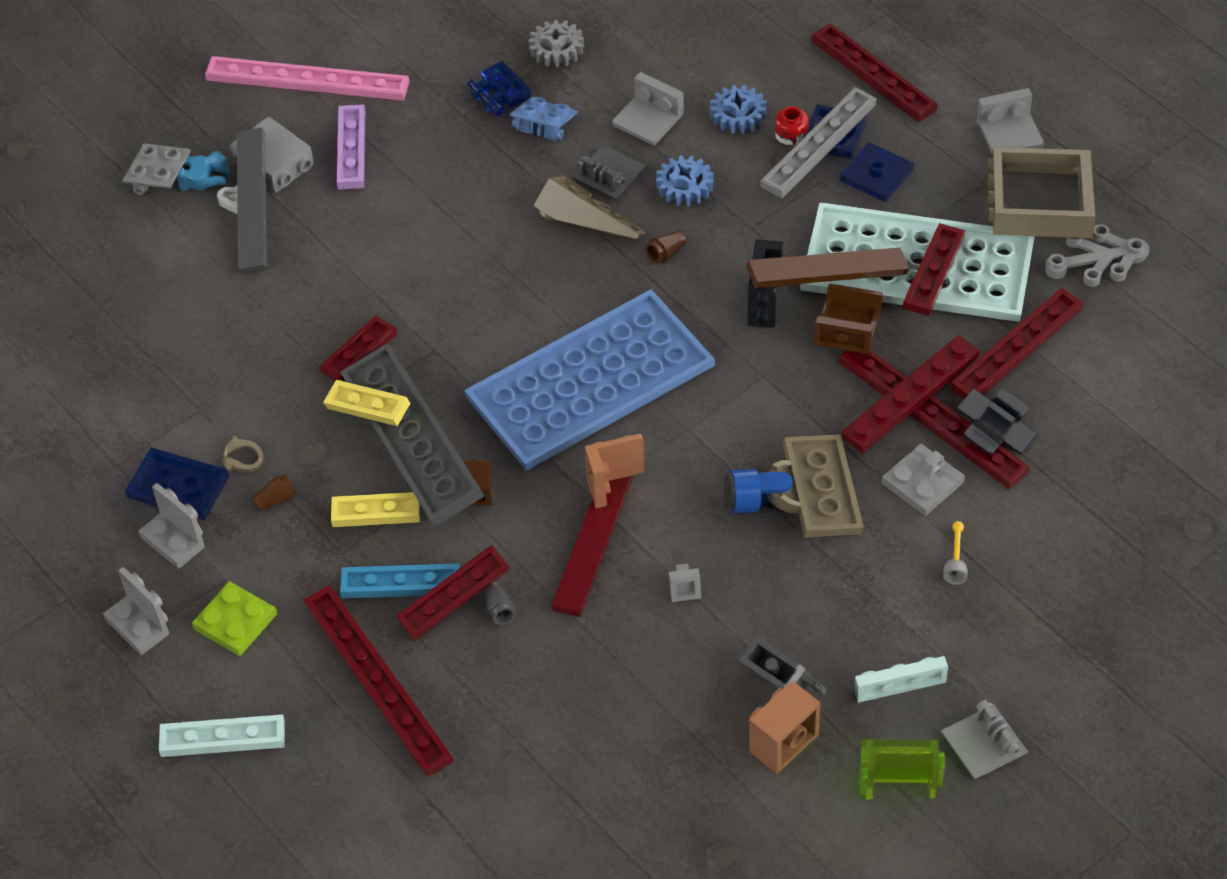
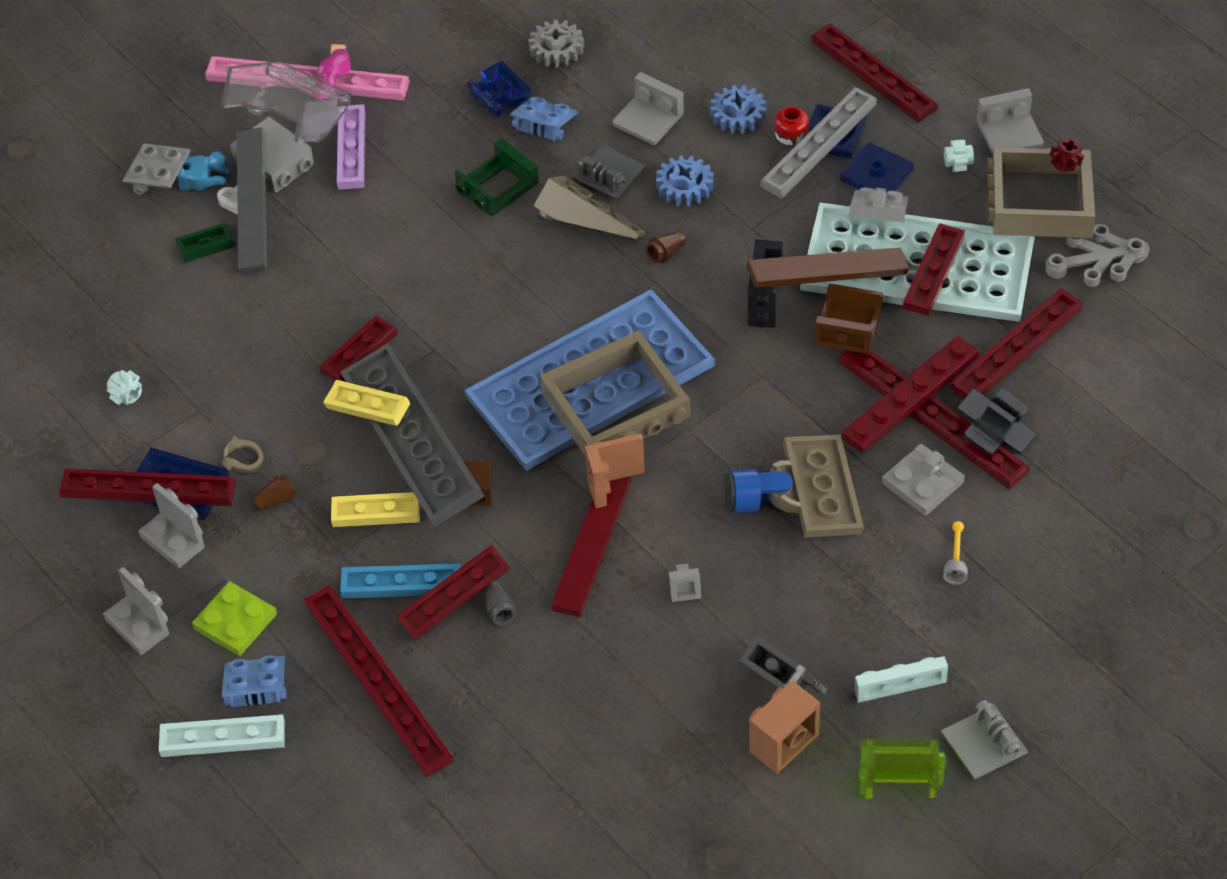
none -> dark red tile [59,468,236,506]
none -> light aqua gear [107,370,142,405]
none -> dark green tile [175,222,235,263]
none -> clear windscreen [221,62,352,143]
none -> medium blue hinge [222,655,287,708]
none -> dark pink arm [317,44,351,101]
none -> dark green panel [454,138,539,217]
none -> dark tan window [540,330,691,455]
none -> light grey hinge [849,188,908,222]
none -> light aqua gear [944,140,974,172]
none -> dark red gear [1049,139,1084,172]

